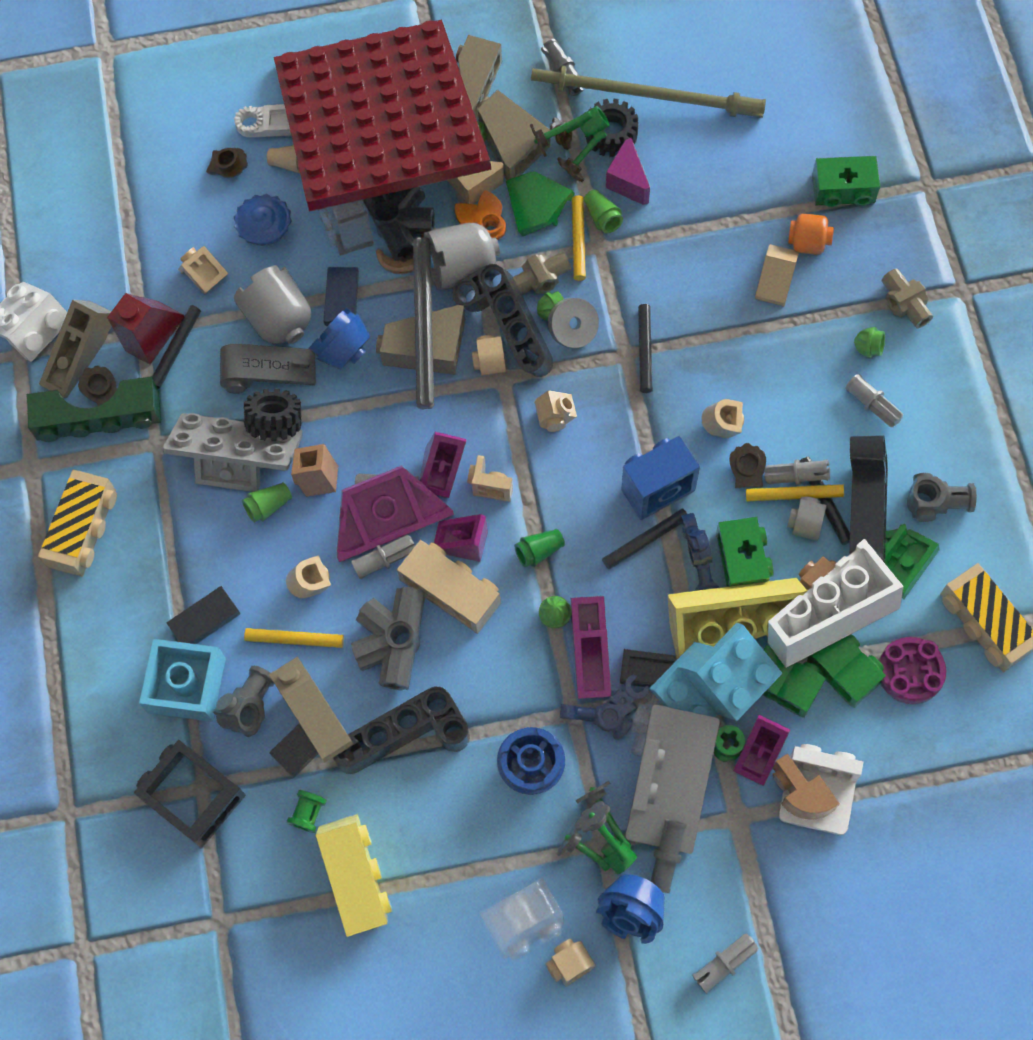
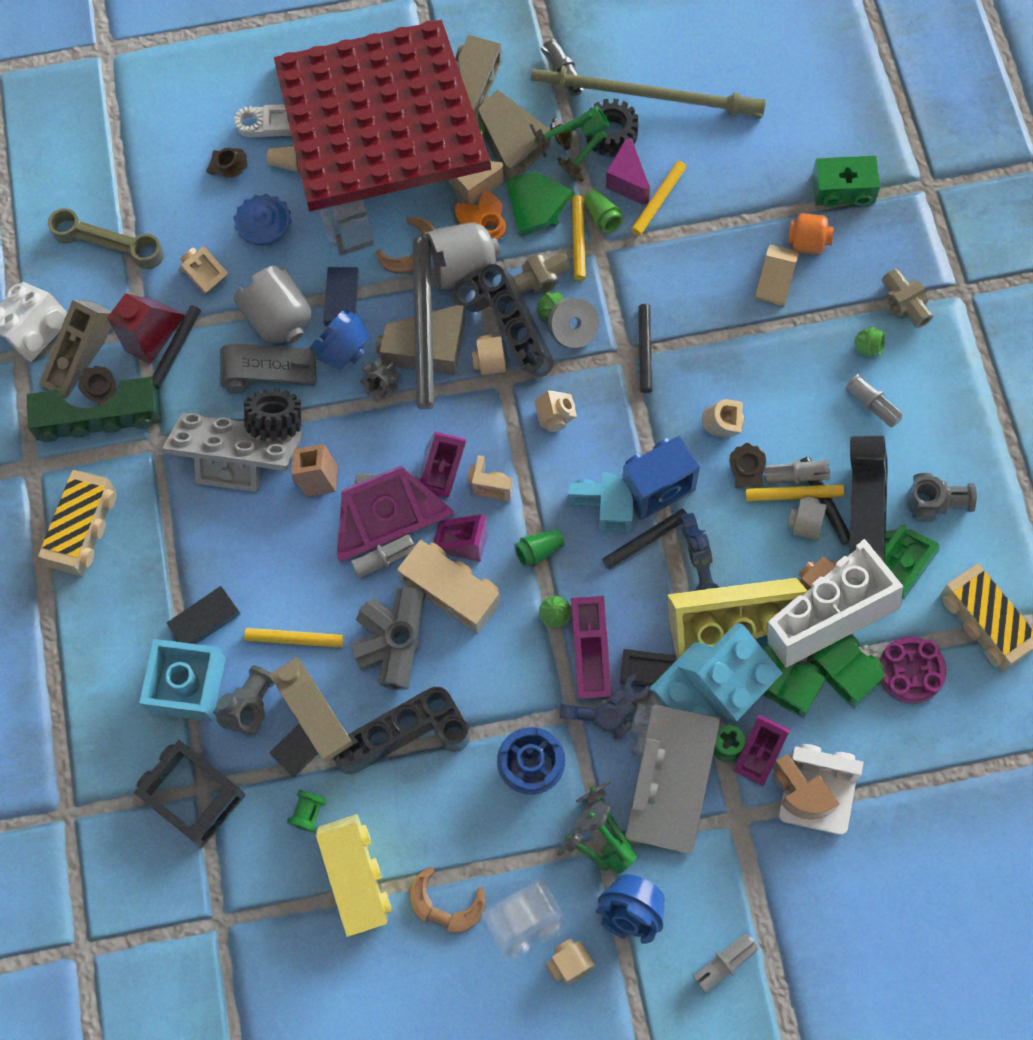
bright green cone [242,482,292,523] -> none
tan plate [286,556,331,598] -> none
black piece [362,187,435,262] -> none
dark grey pin [650,819,687,893] -> none
green brick [716,517,774,587] -> none
none -> olive piece [48,208,164,269]
none -> dark grey gear [360,358,401,400]
none -> medium nougat piece [410,867,486,933]
none -> medium azure brick [568,472,633,532]
none -> yellow bar [631,161,687,236]

